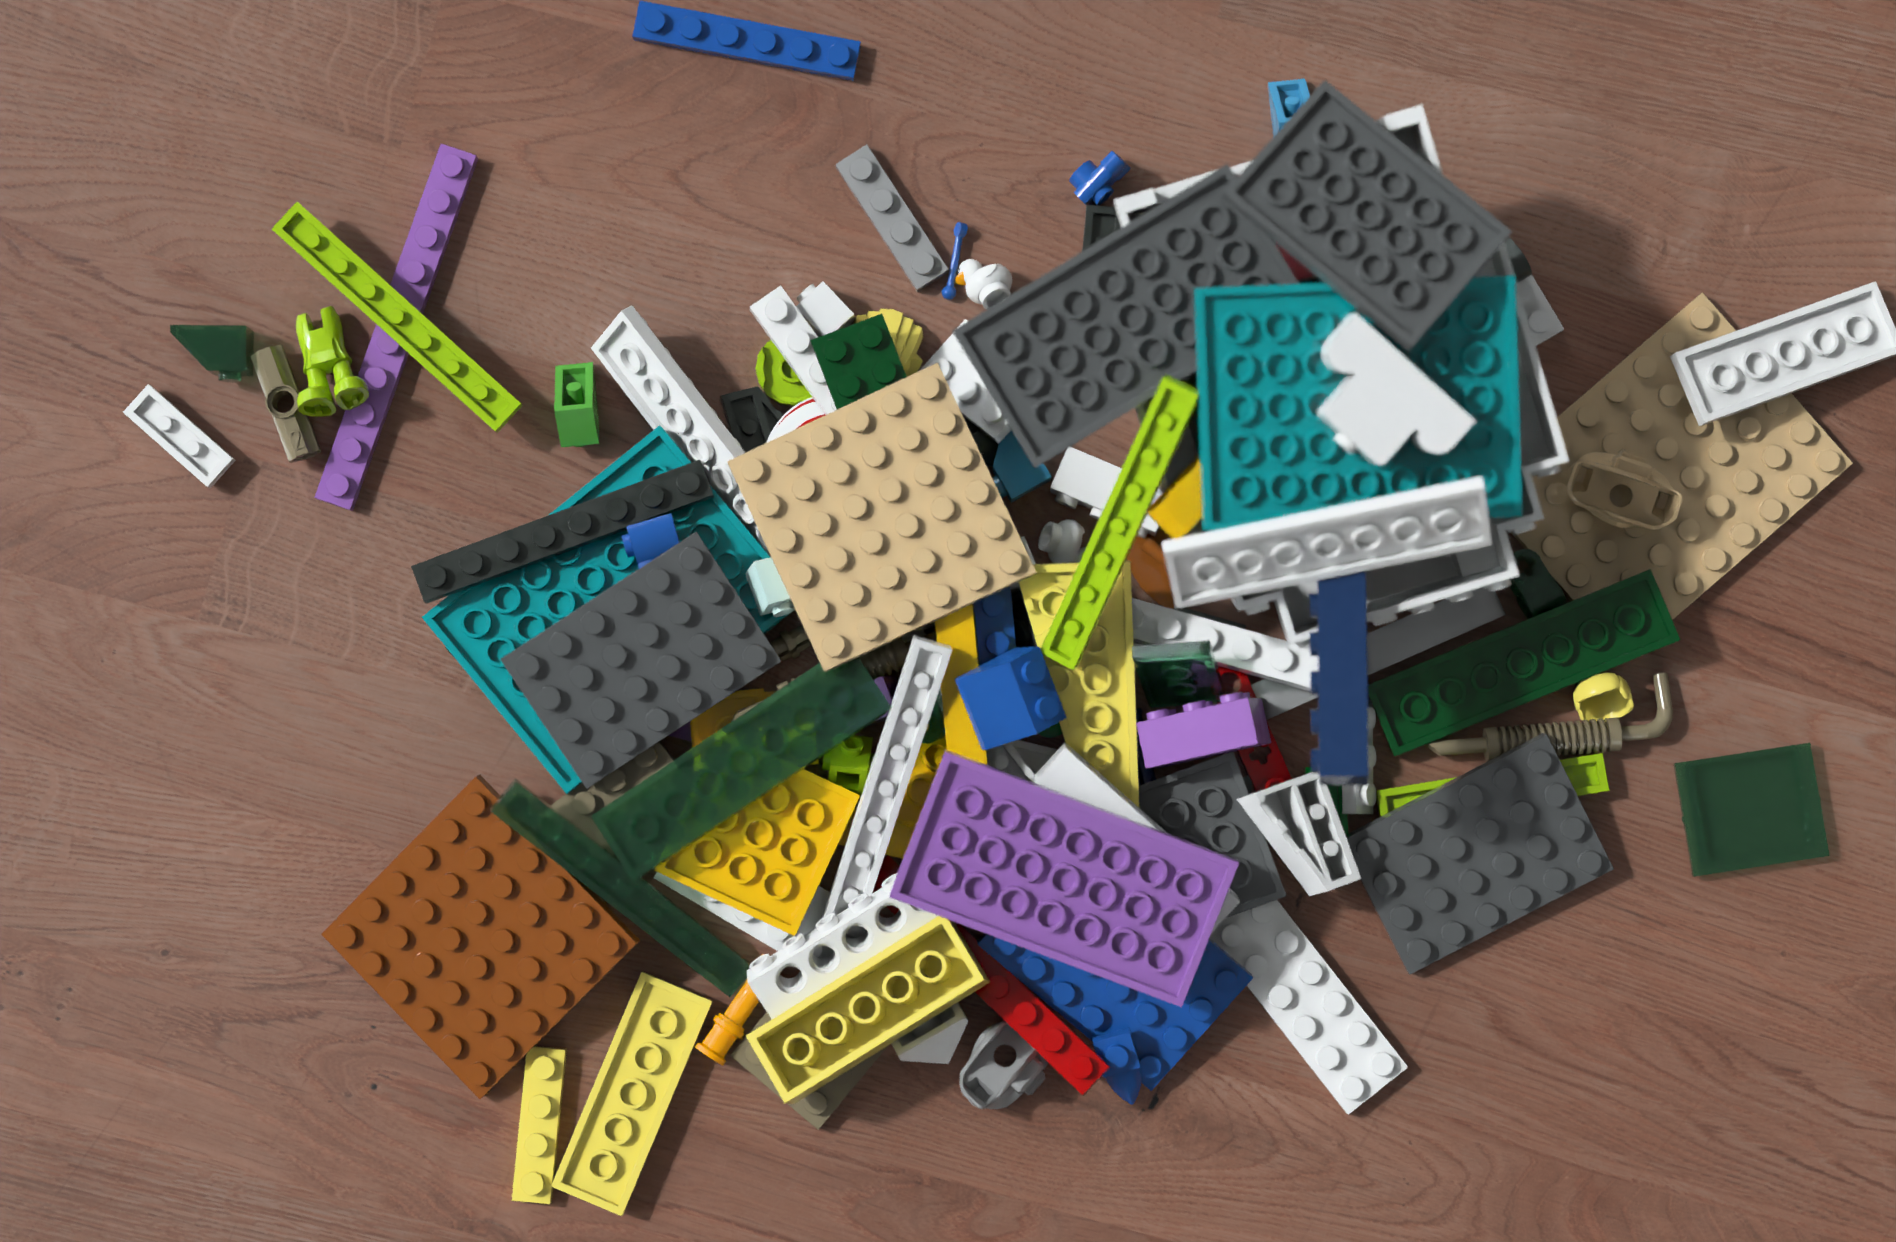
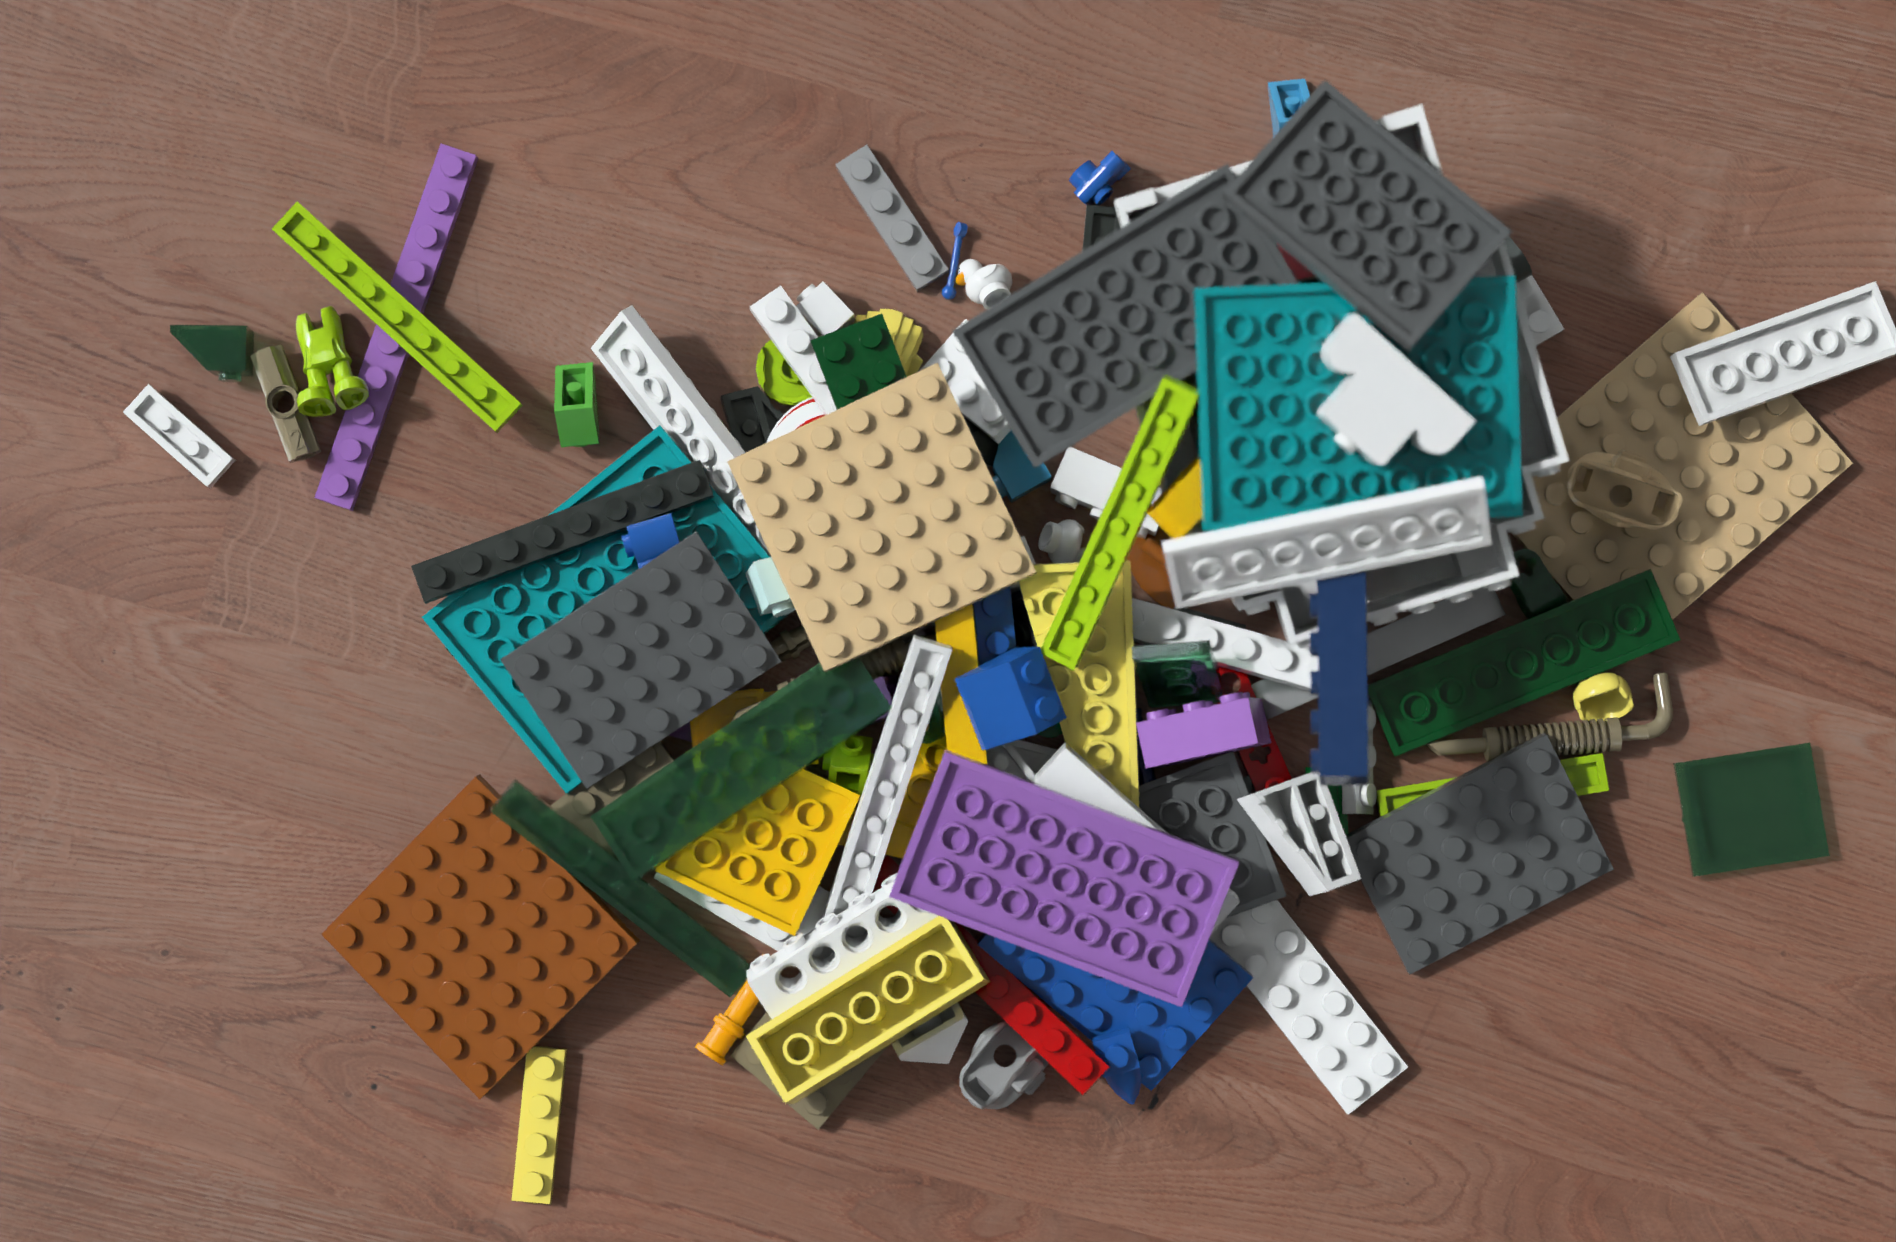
light yellow plate [551,971,713,1216] -> none
blue plate [632,0,861,81] -> none

